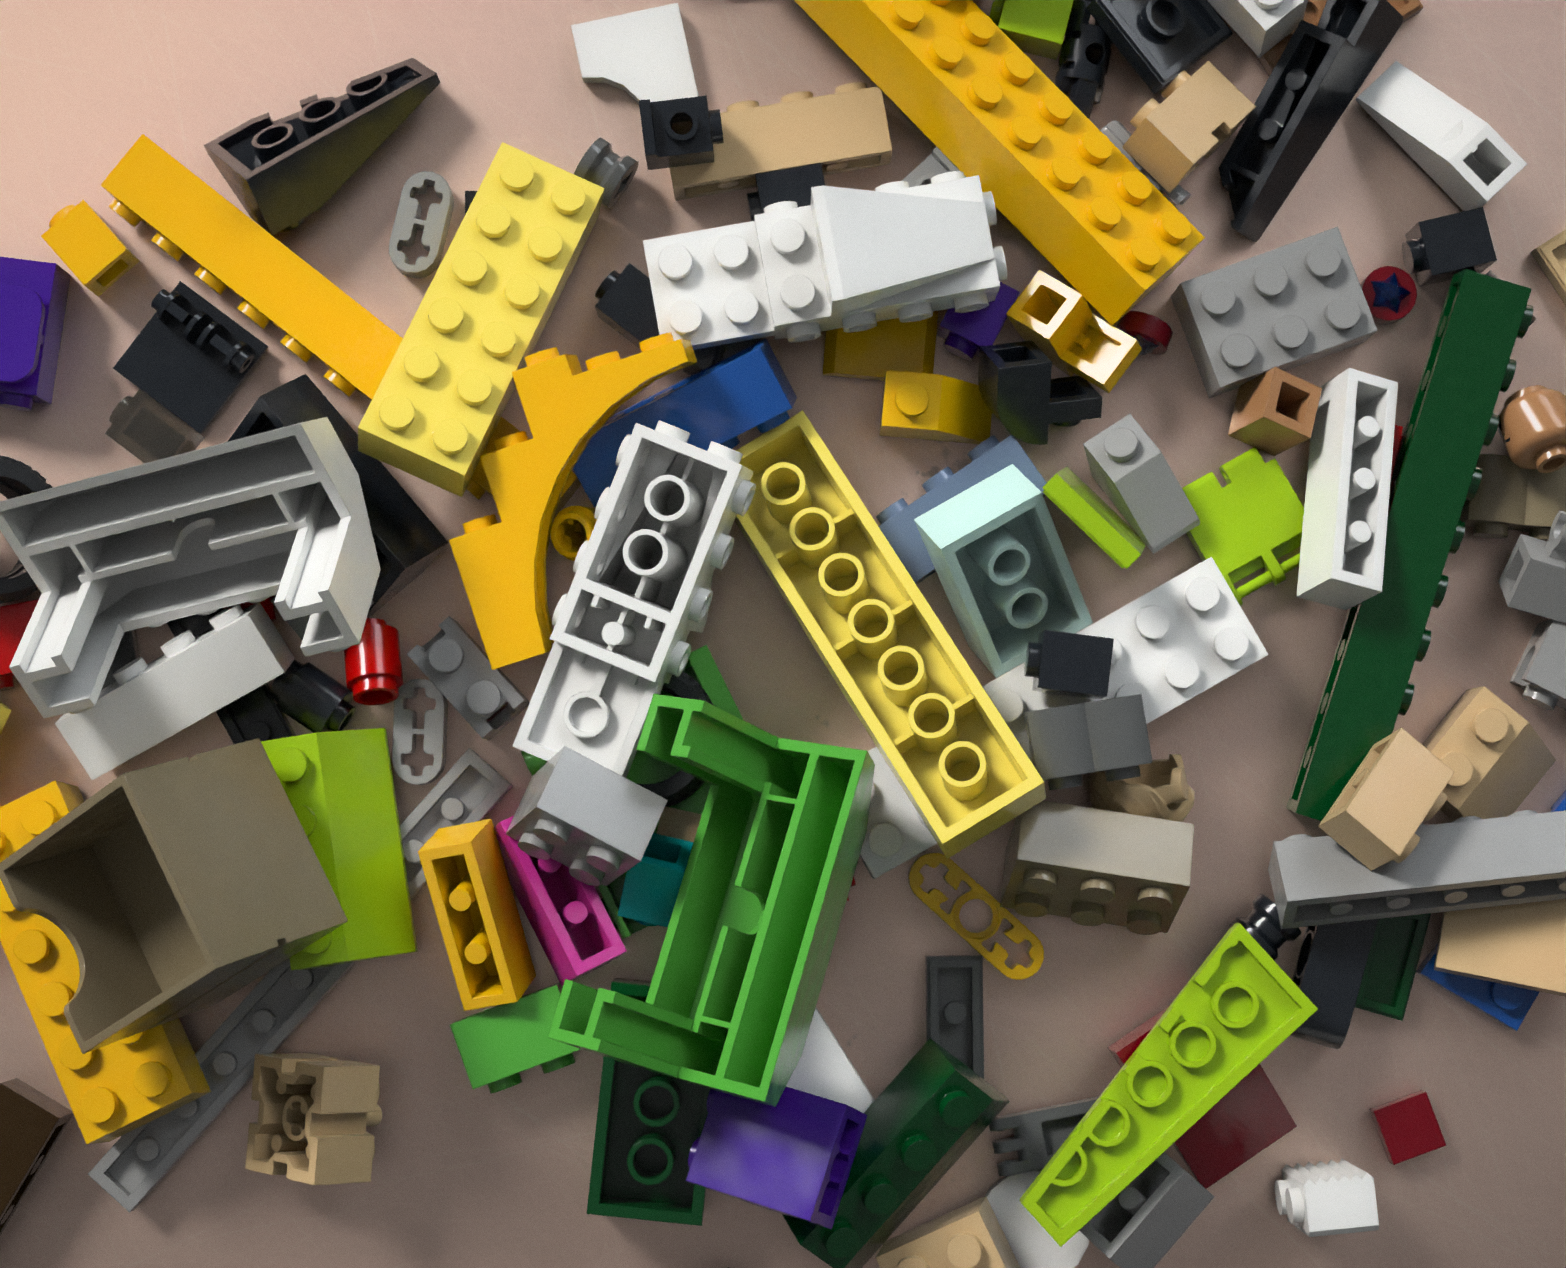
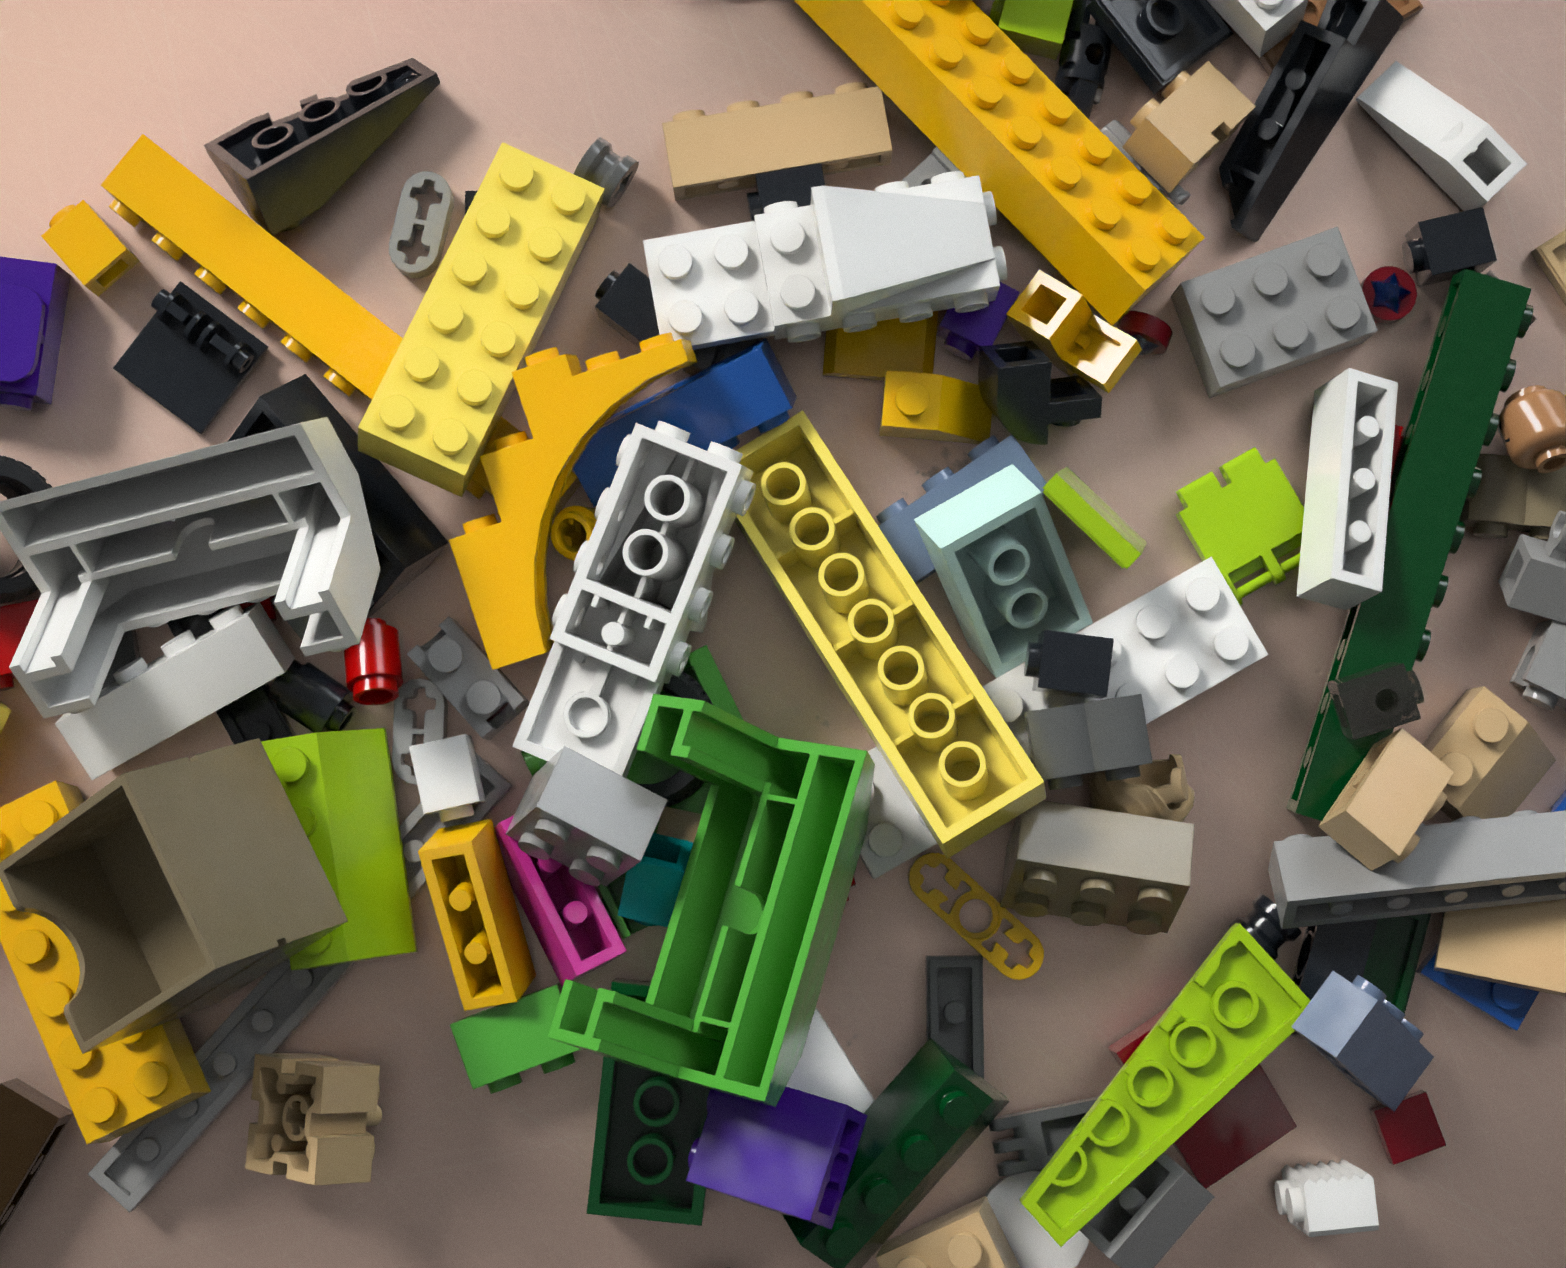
clear smoke brick [105,389,205,463] -> none
white tile [571,3,699,104] -> none
black brick [639,95,724,170] -> none
light grey slope [1083,414,1200,554] -> none
medium nougat brick [1228,367,1322,456] -> none
none -> white brick [409,734,486,823]
none -> sand blue brick [1292,971,1434,1111]
none -> clear smoke brick [1327,662,1424,740]

